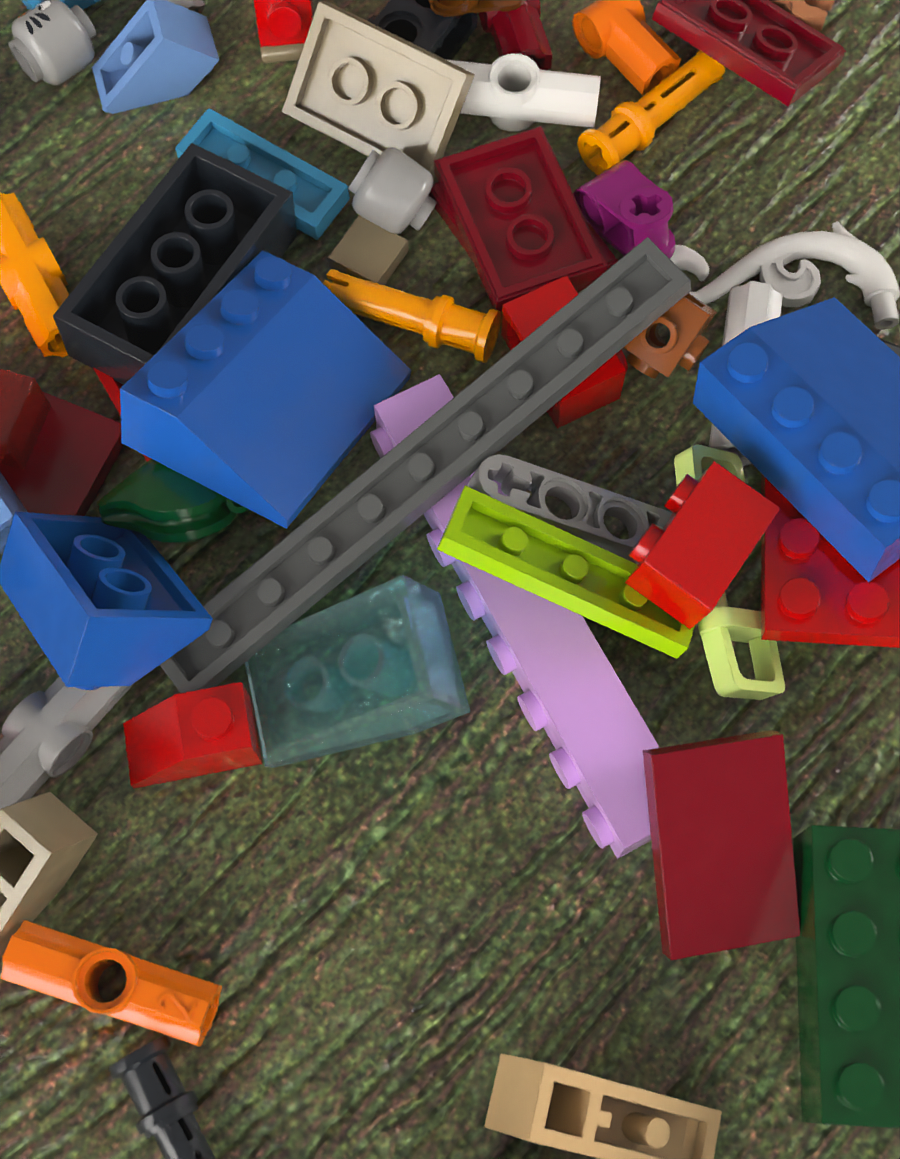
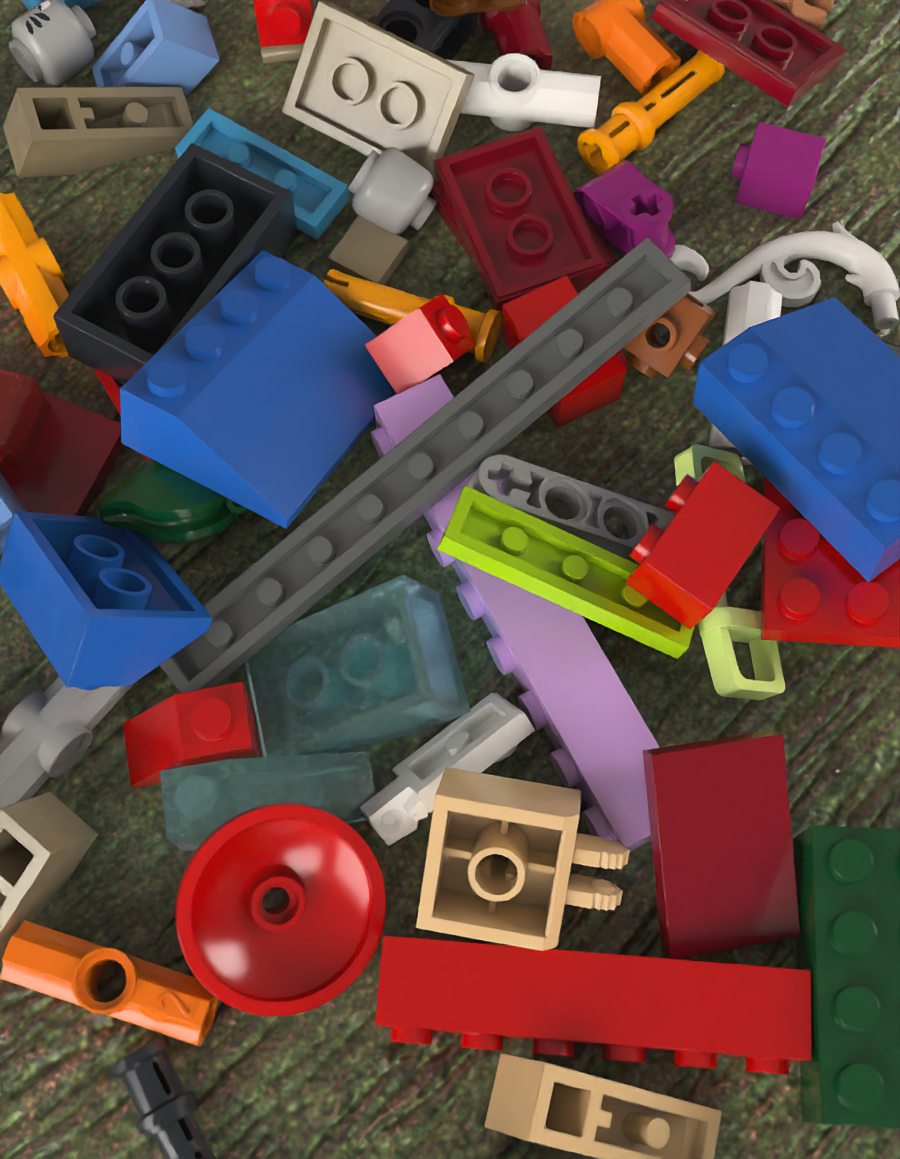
none -> dark tan slope [3,87,194,178]
none -> clear light blue slope [160,751,375,852]
none -> red dish [175,802,386,1016]
none -> white hinge [359,692,535,846]
none -> brick [365,294,476,394]
none -> red brick [375,935,811,1075]
none -> tan hinge [416,767,630,951]
none -> magenta brick [730,122,827,220]

